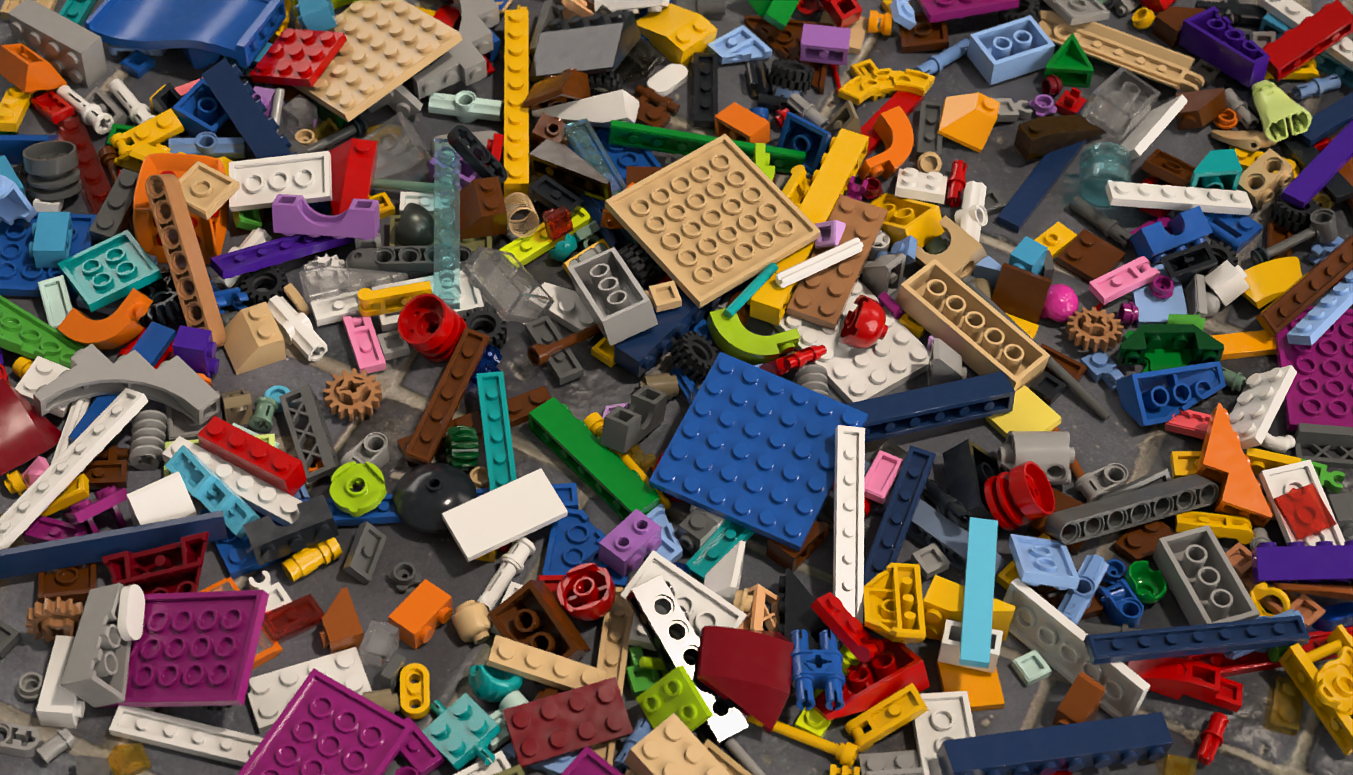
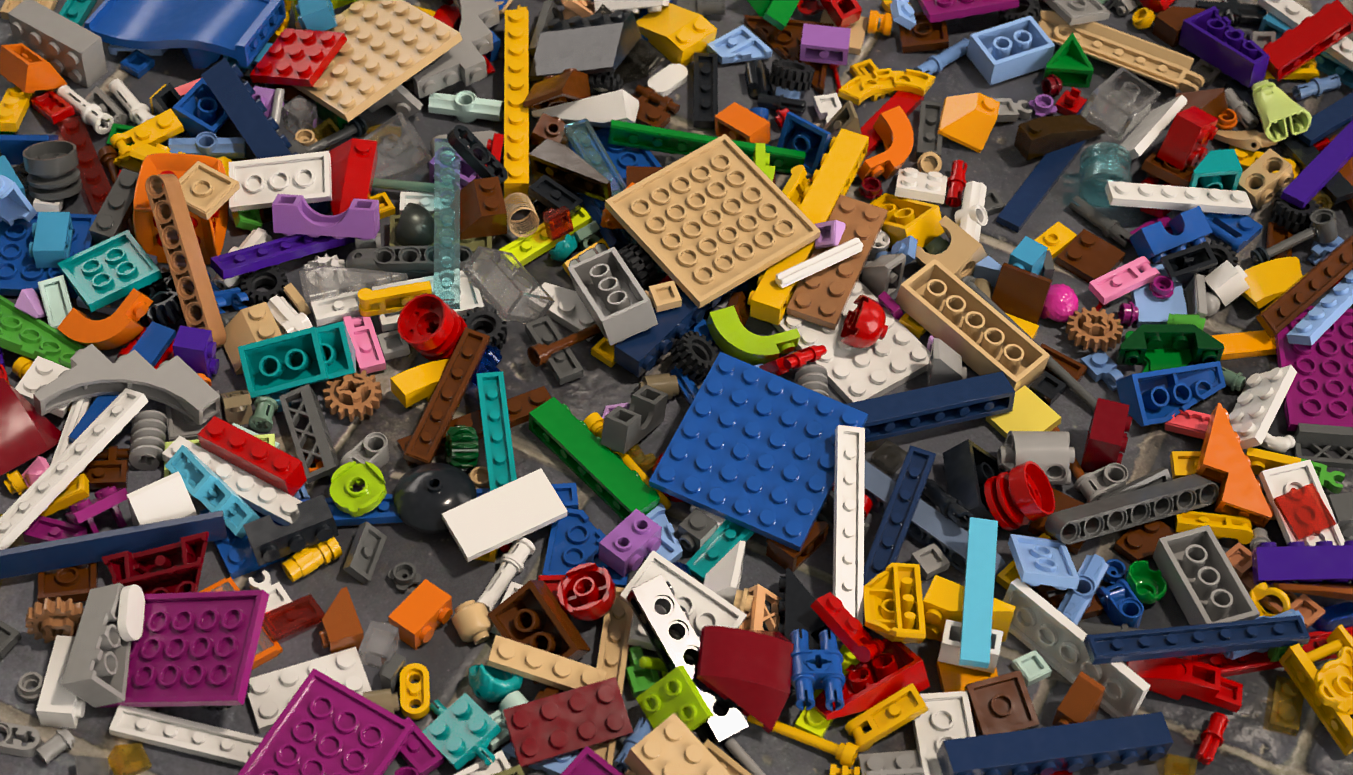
teal bar [723,262,778,318] -> none
light grey axle [787,93,830,130] -> none
magenta plate [846,176,868,201] -> none
bright pink tile [864,450,904,504] -> none
none -> lavender slope [15,288,47,319]
none -> teal slope [238,321,356,399]
none -> yellow slope [390,359,473,408]
none -> white plate [813,93,842,125]
none -> reddish brown plate [964,670,1040,736]
none -> dark red brick [1081,398,1132,473]
none -> red brick [1156,106,1219,170]

